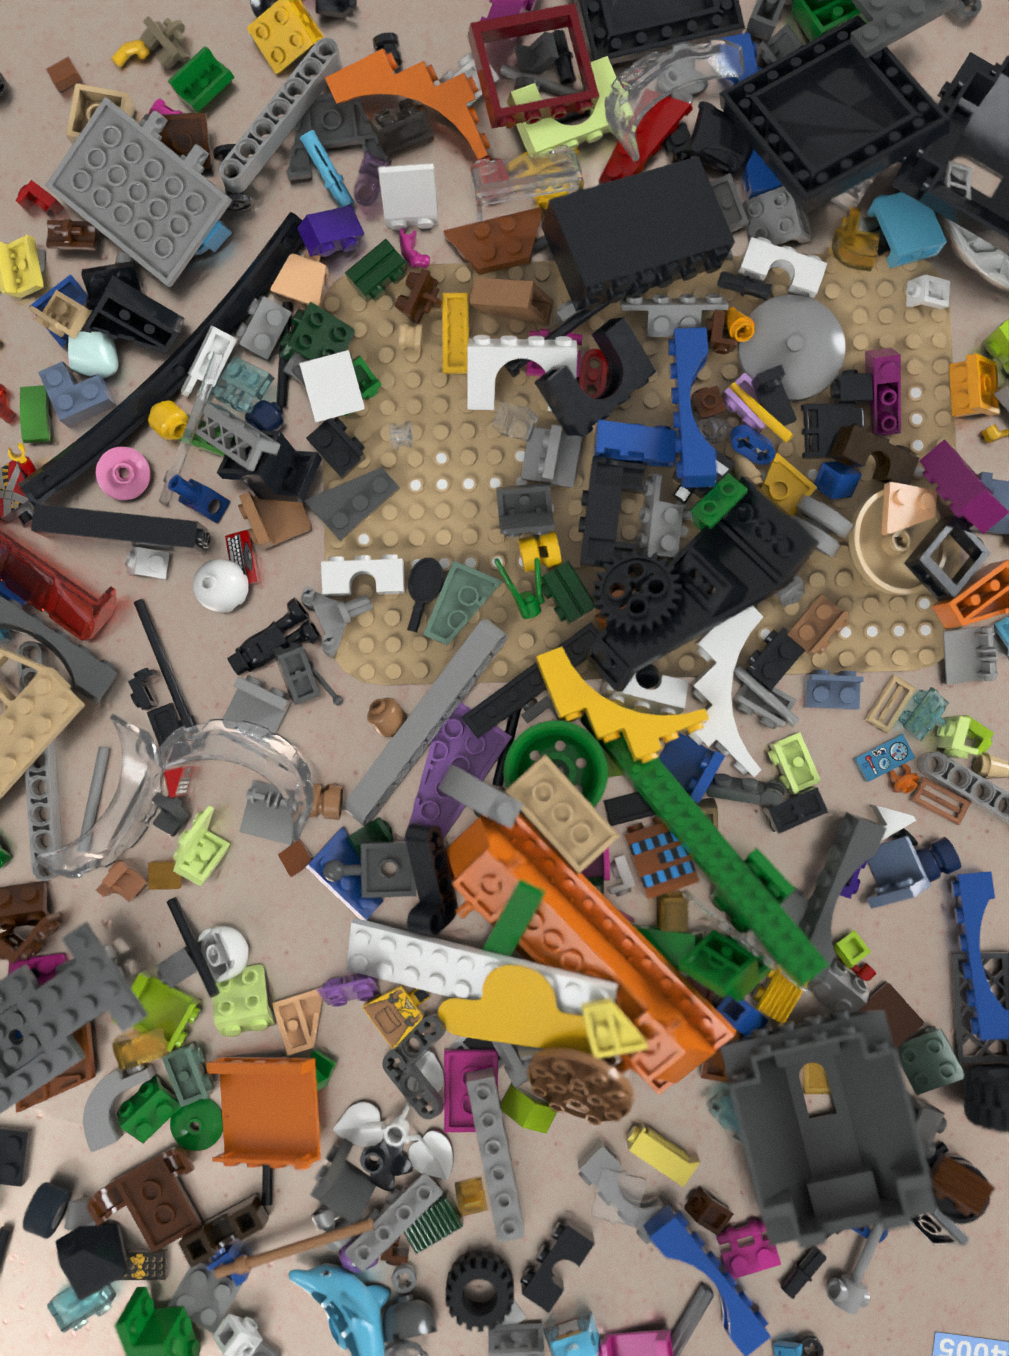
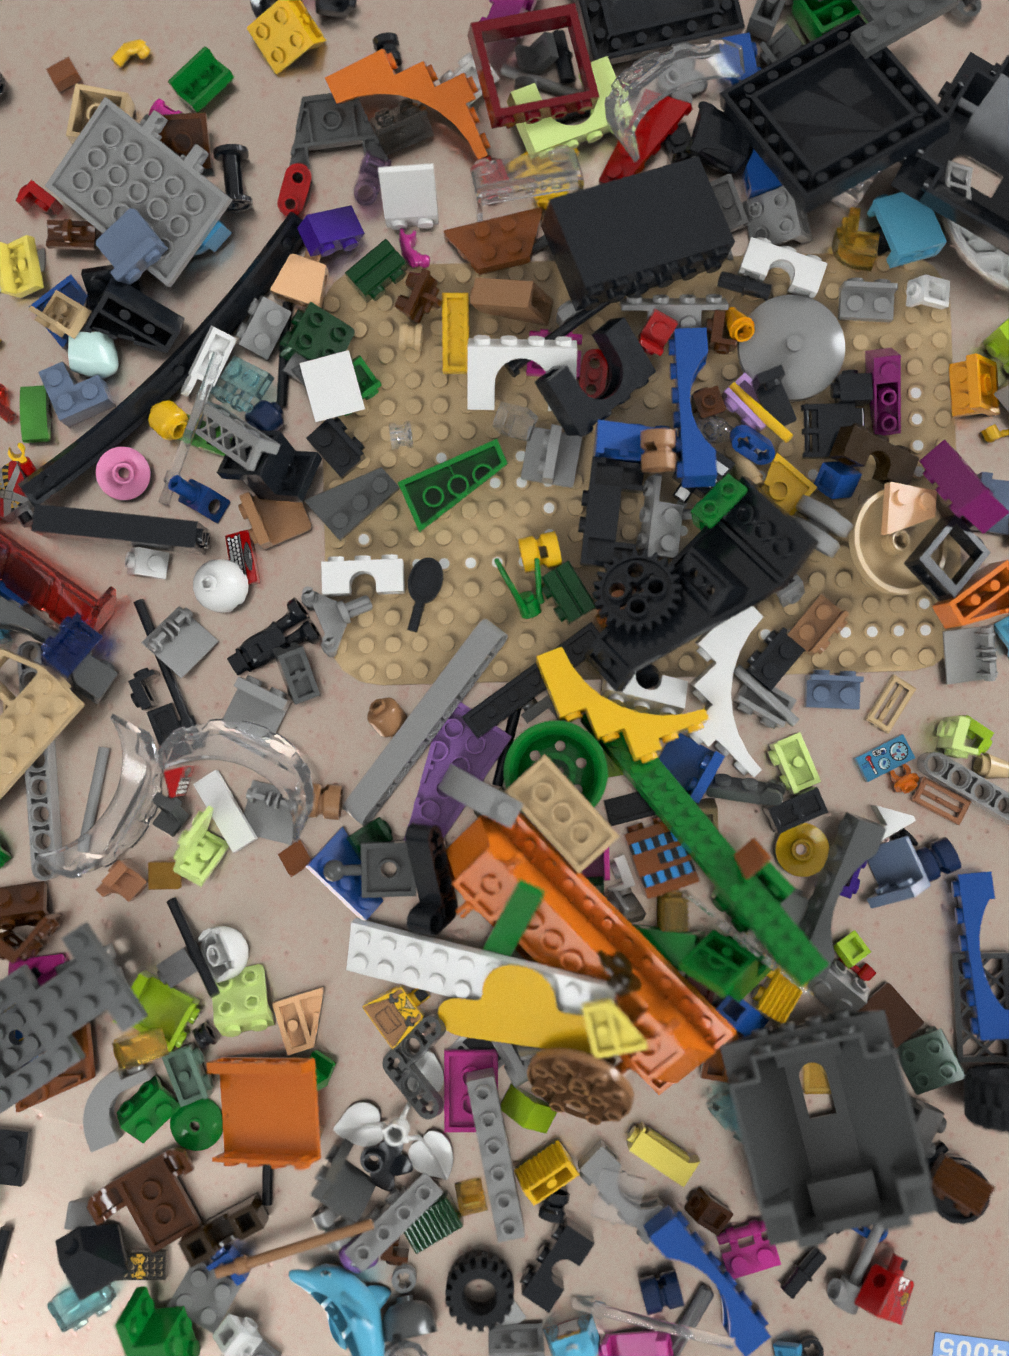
black wheel [22,1182,70,1239] -> none
dark tan hips [140,16,190,69] -> none
light grey beam [219,38,341,194] -> none
medium azure pin [300,130,355,208] -> none
dark grey hinge [308,660,343,706] -> none
medium lavender hinge [317,973,380,1007] -> none
sand green wing [423,560,503,645] -> none
dark grey bracket [496,483,555,537] -> none
clear light blue hips [899,687,949,741] -> none
tile [910,1205,970,1246] -> none
none -> clear blue bracket [40,612,103,679]
none -> sand blue bracket [96,208,168,285]
none -> light grey hinge [141,606,219,678]
none -> white tile [193,770,258,853]
none -> black bush [193,1022,218,1050]
none -> red plate [277,163,312,216]
none -> green wedge [398,439,508,532]
none -> yellow brick [514,1141,580,1206]
none -> black wheel [538,1189,570,1223]
none -> clear bar [571,1297,735,1350]
none -> dark brown plate [598,950,641,996]
none -> light grey bracket [607,889,647,923]
none -> red bracket [638,308,678,356]
none -> dark blue wheel [638,1269,685,1316]
none -> medium nougat wheel [640,429,677,473]
none -> dark orange slope [734,837,773,880]
none -> yellow dish [775,823,829,877]
none -> light grey bracket [838,278,898,323]
none -> red torso [854,1253,914,1325]

